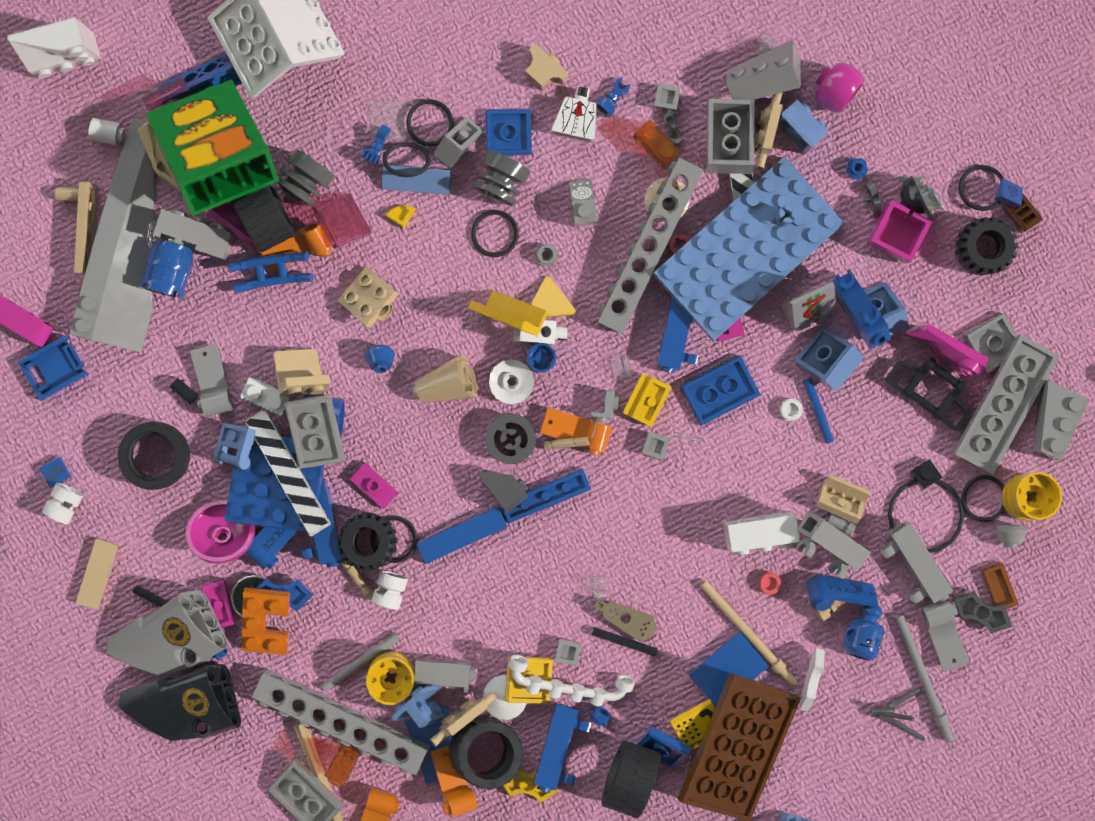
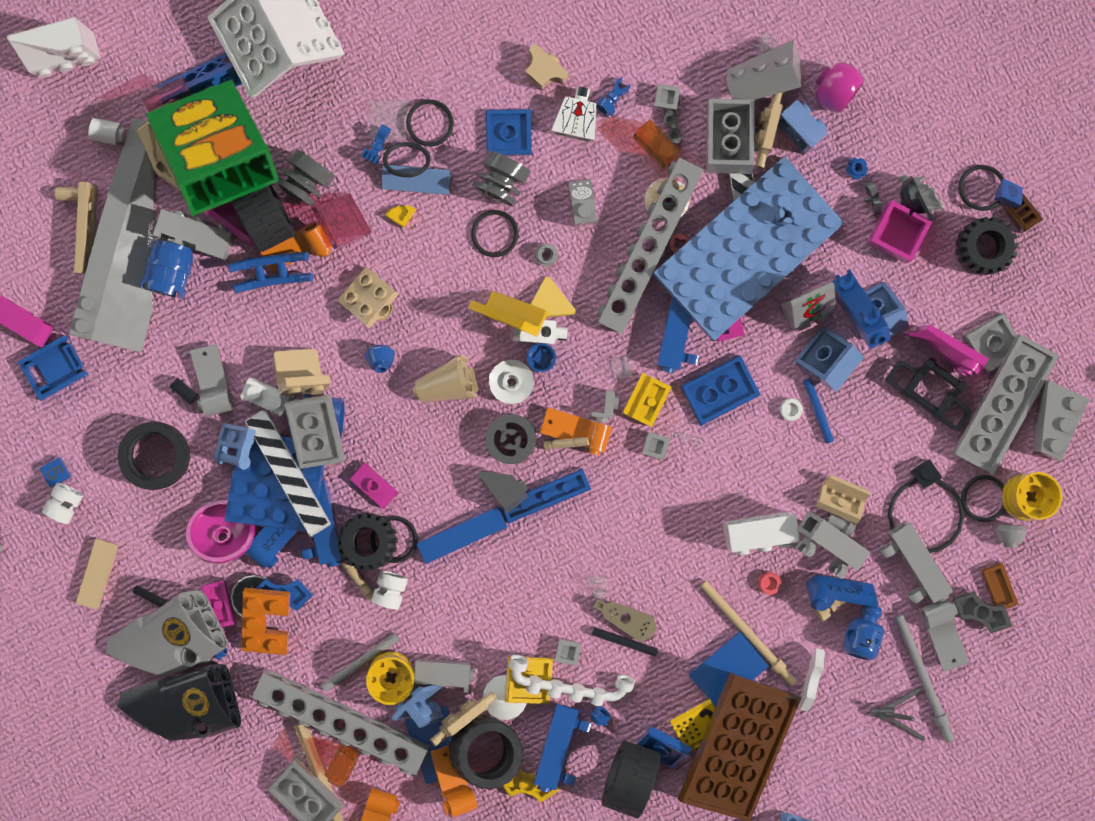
light grey slope [434,117,484,168] -> none

